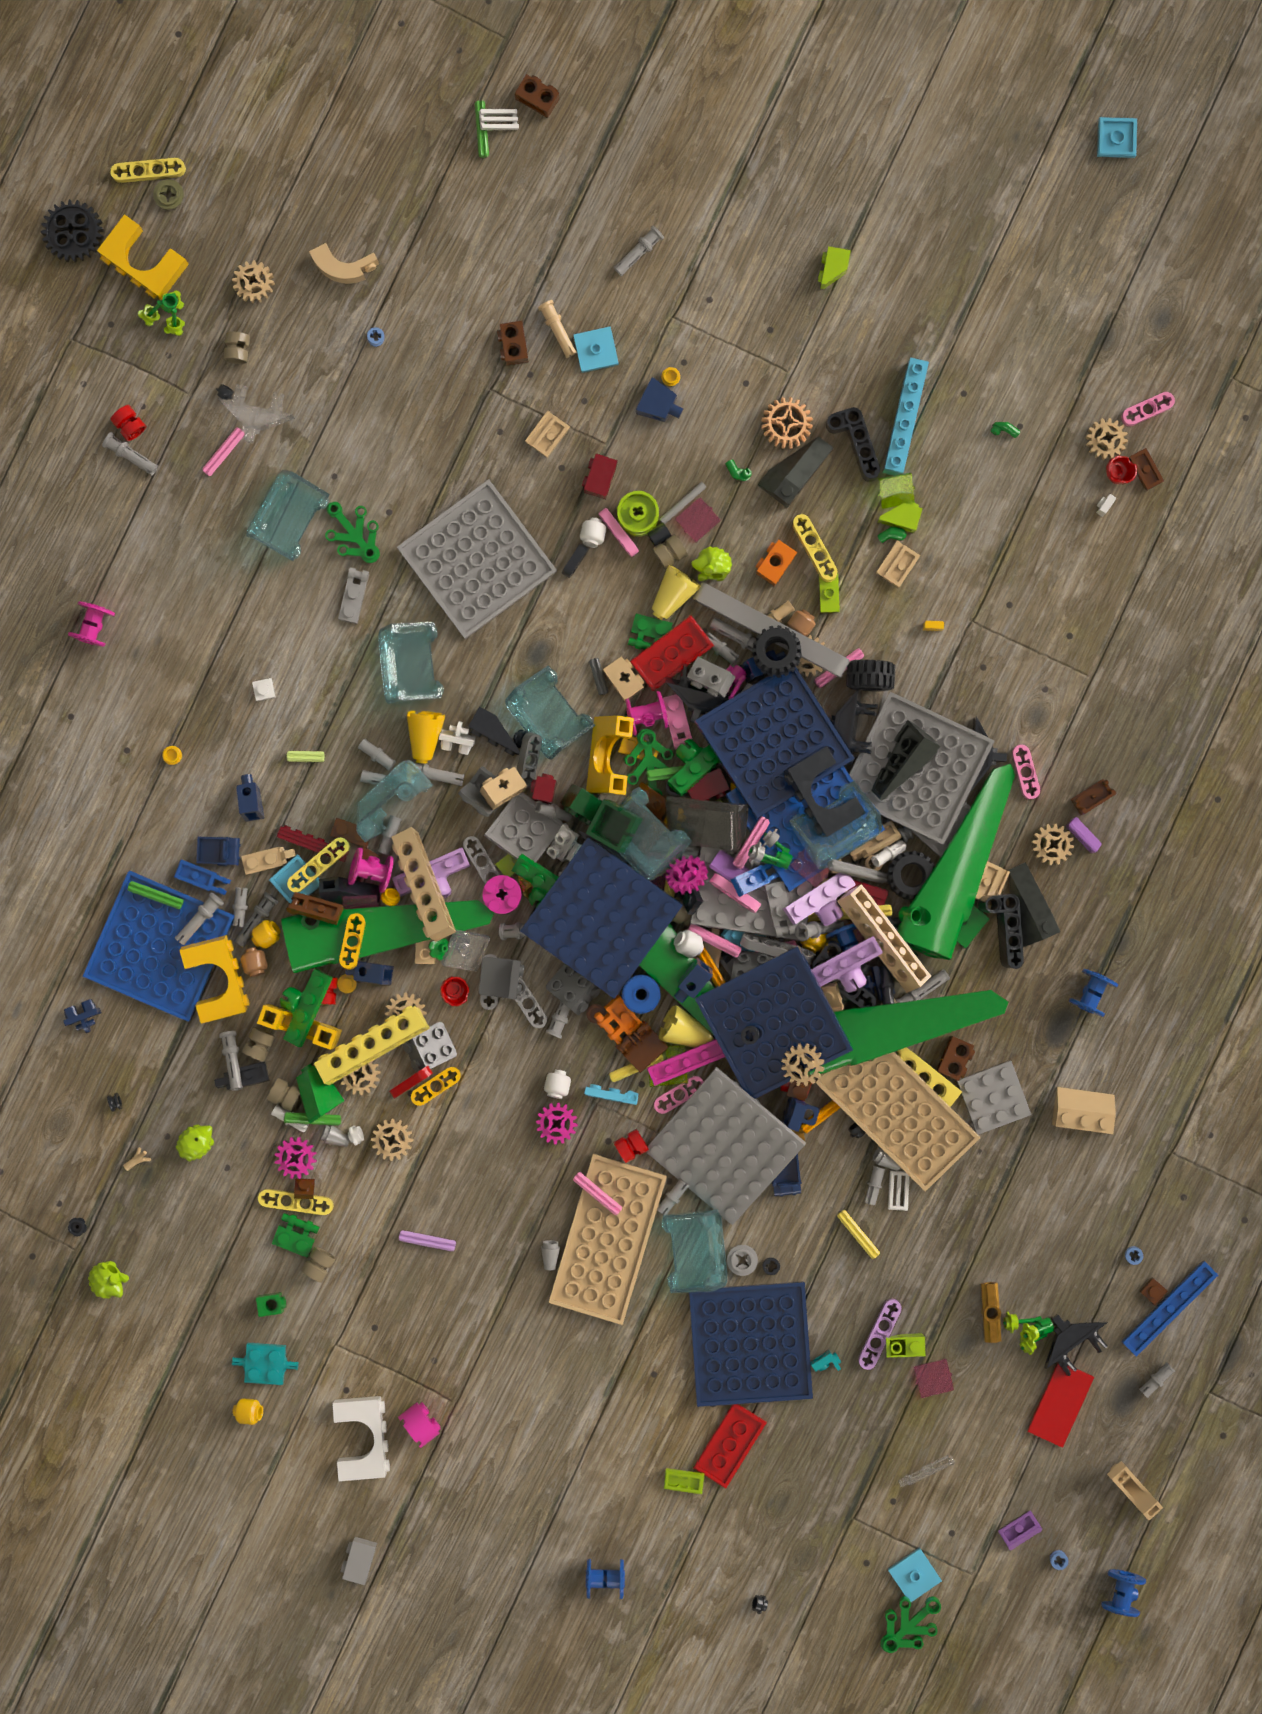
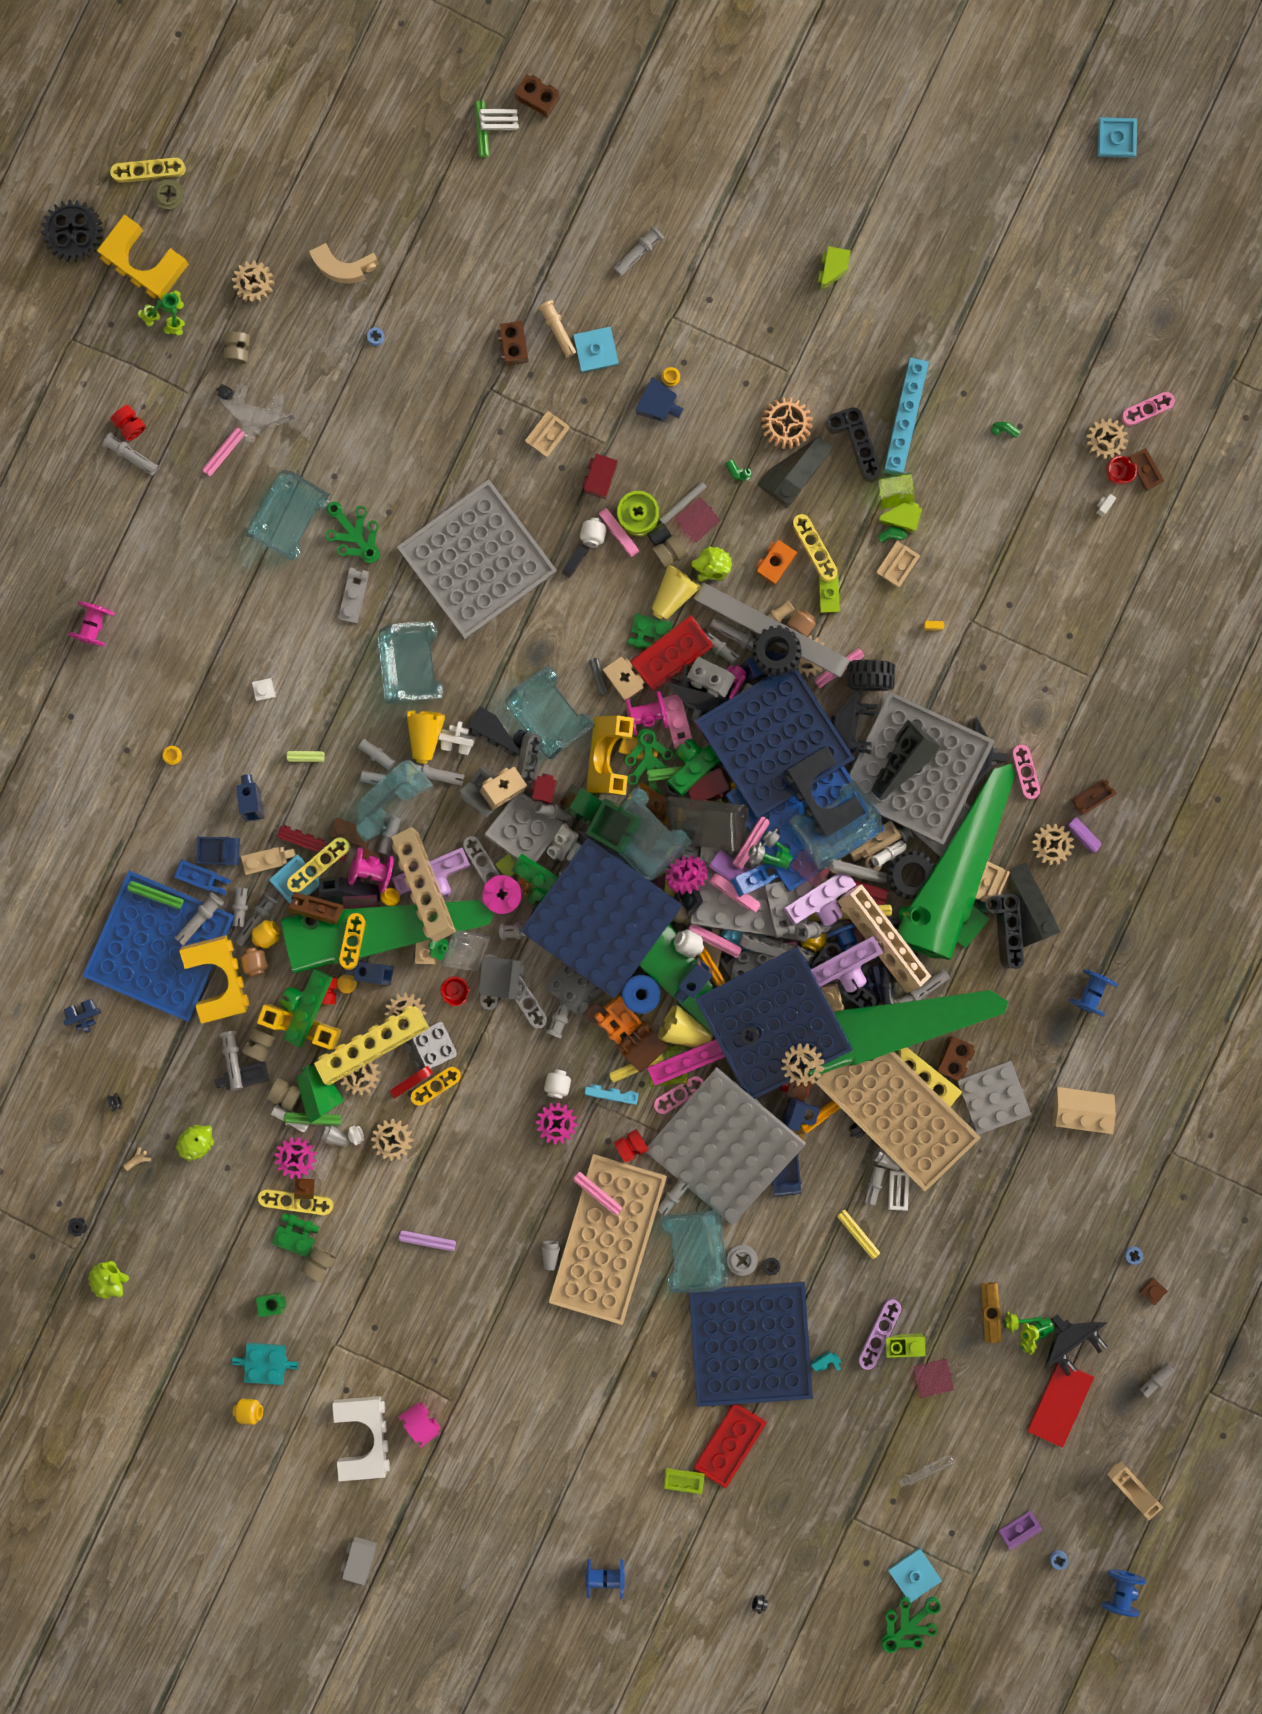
blue plate [1121,1261,1218,1357] -> none

